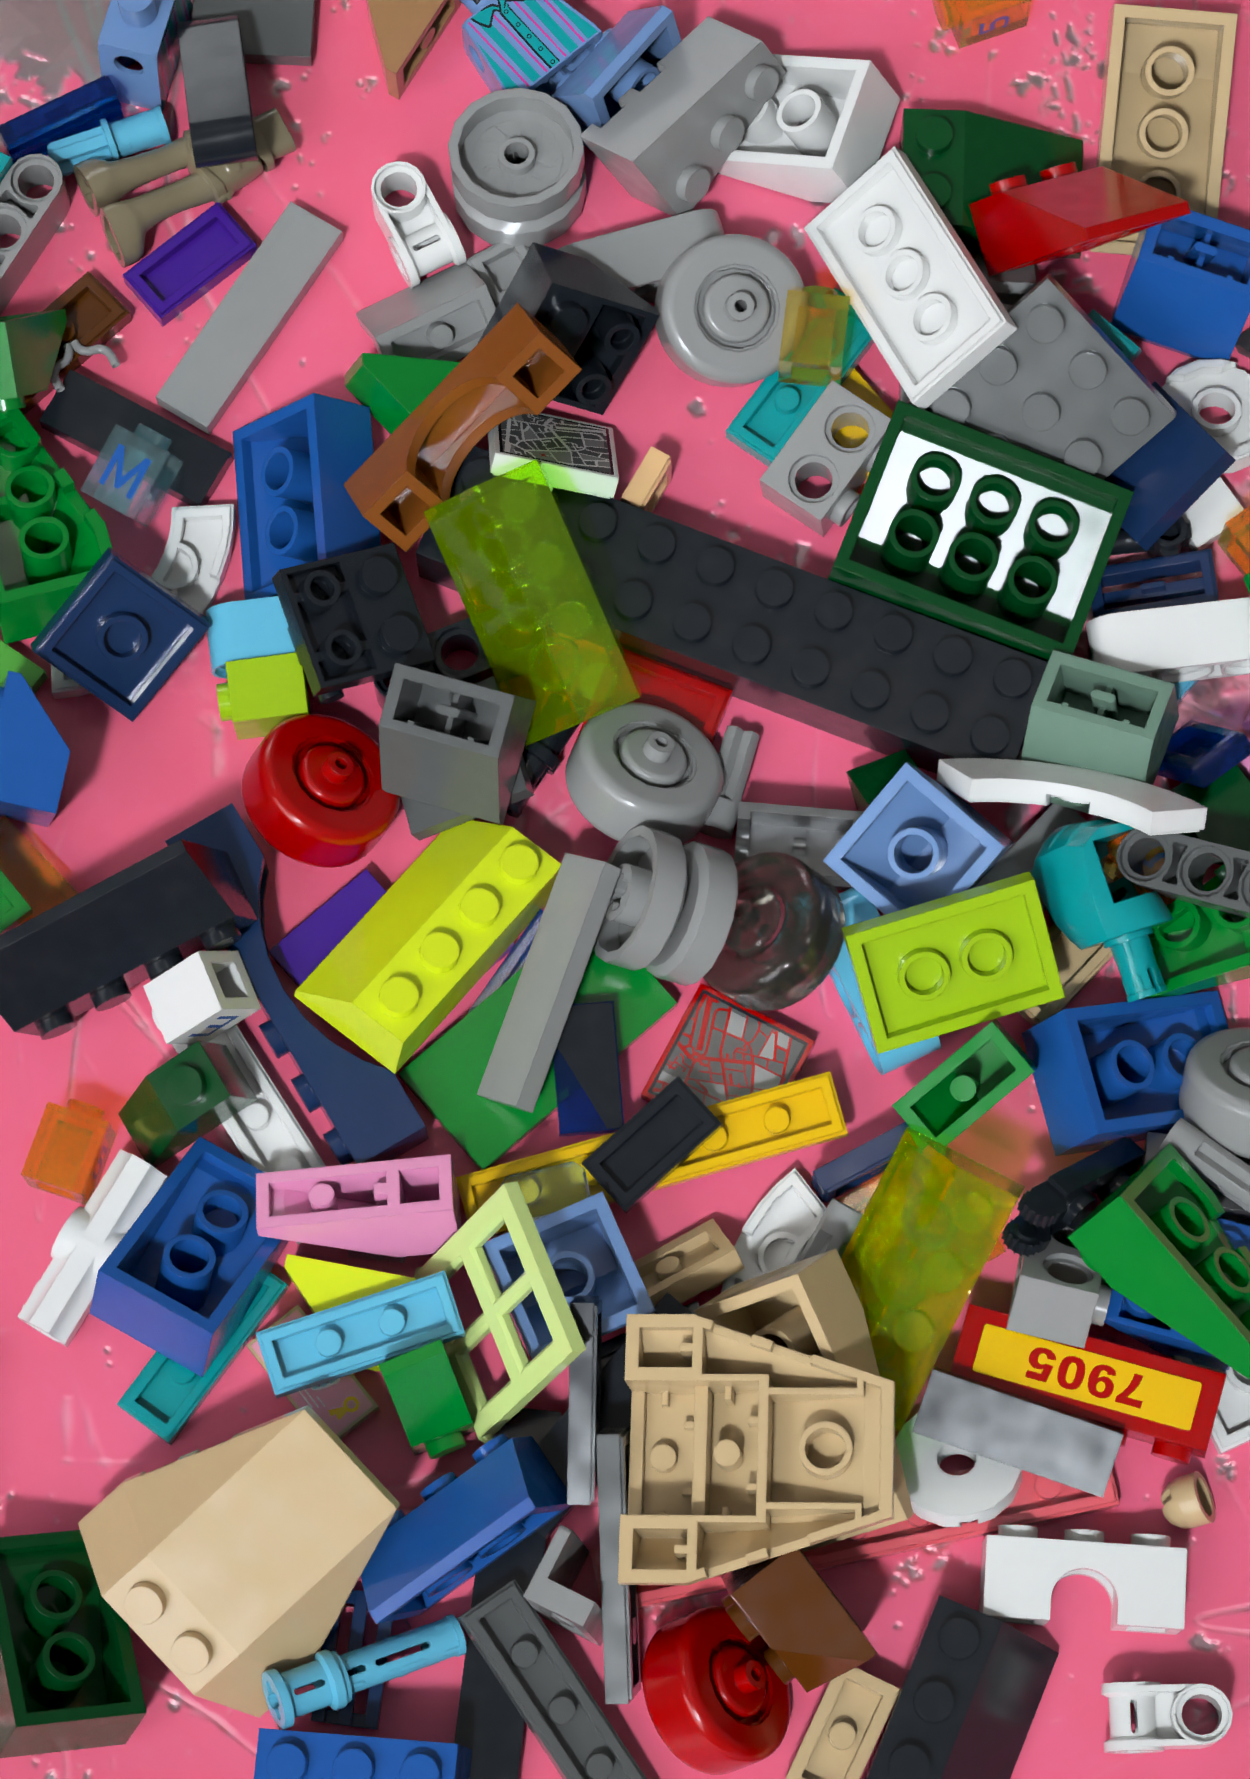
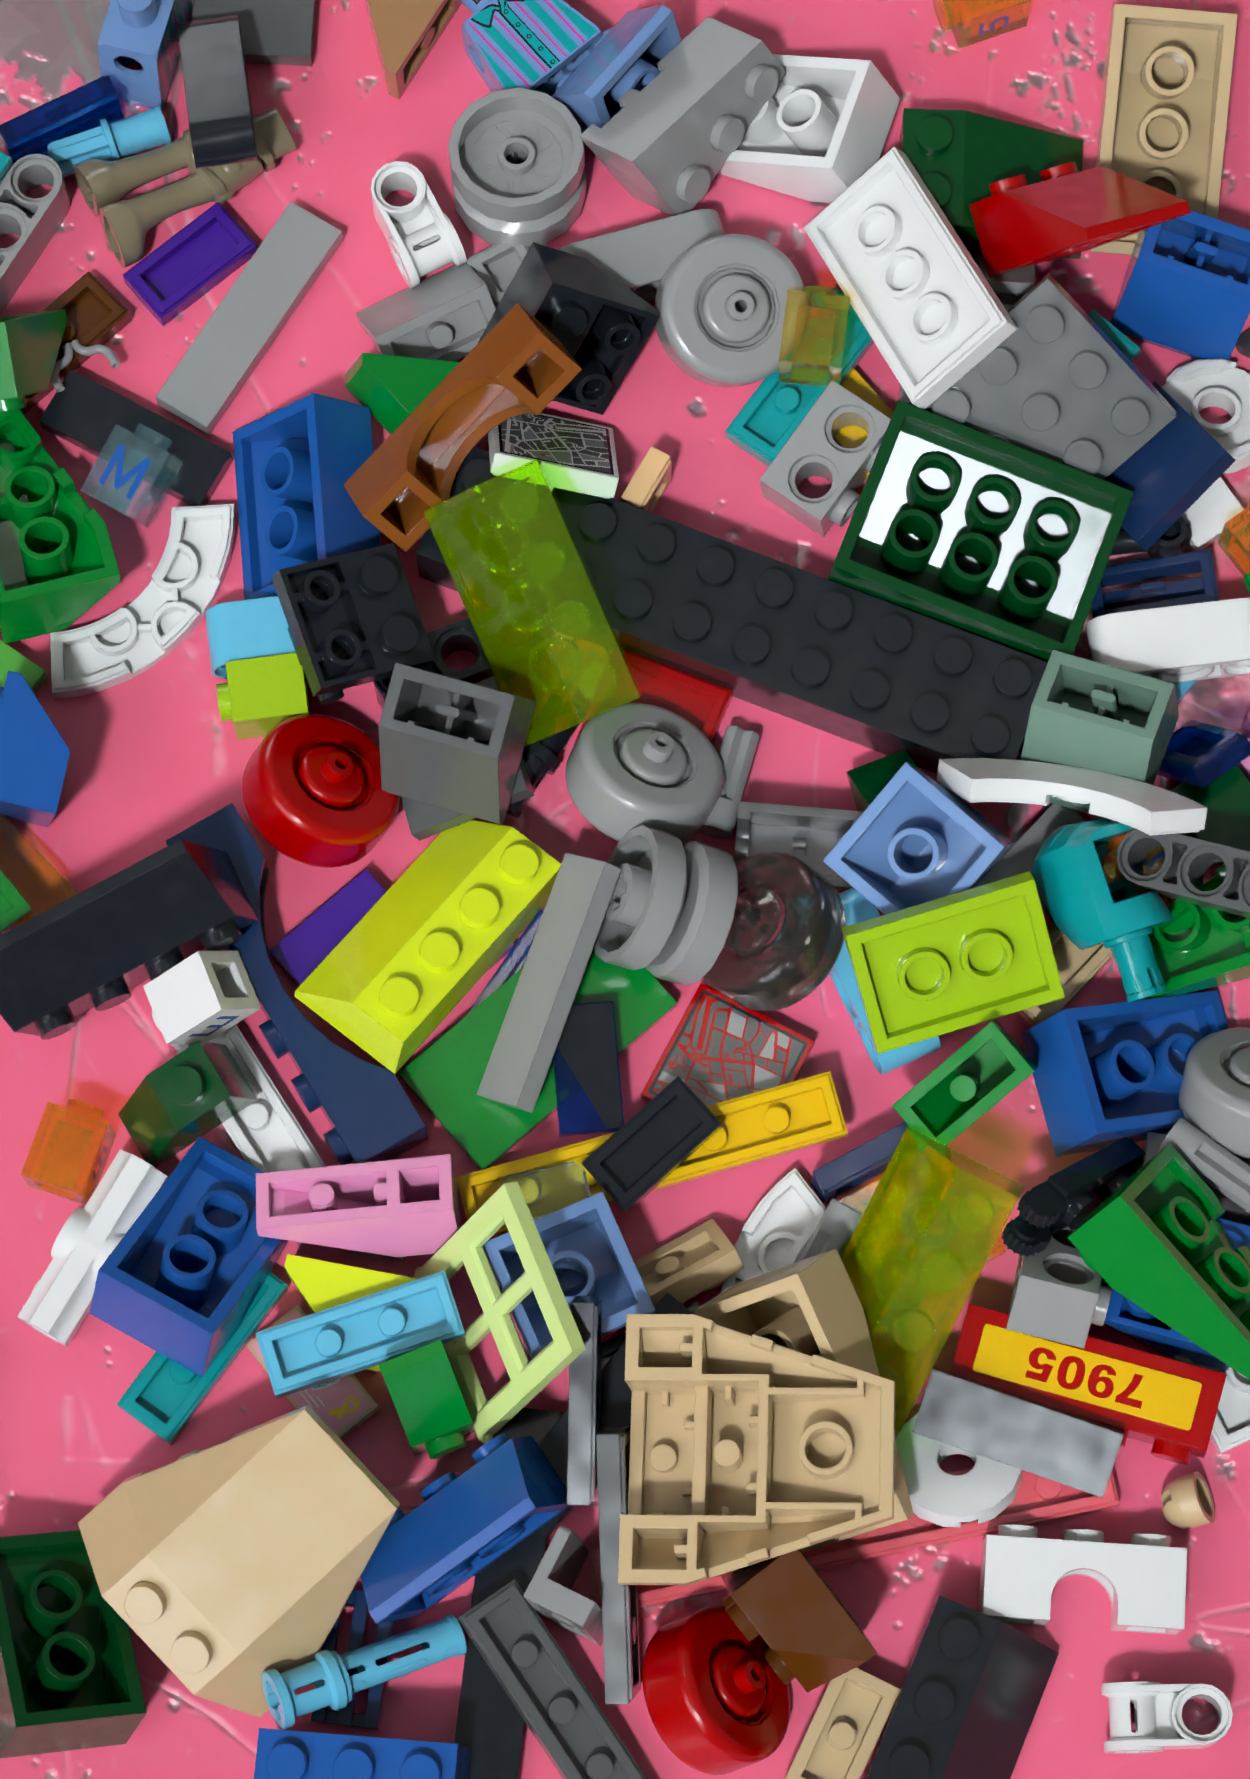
dark blue tile [31,547,211,722] -> none

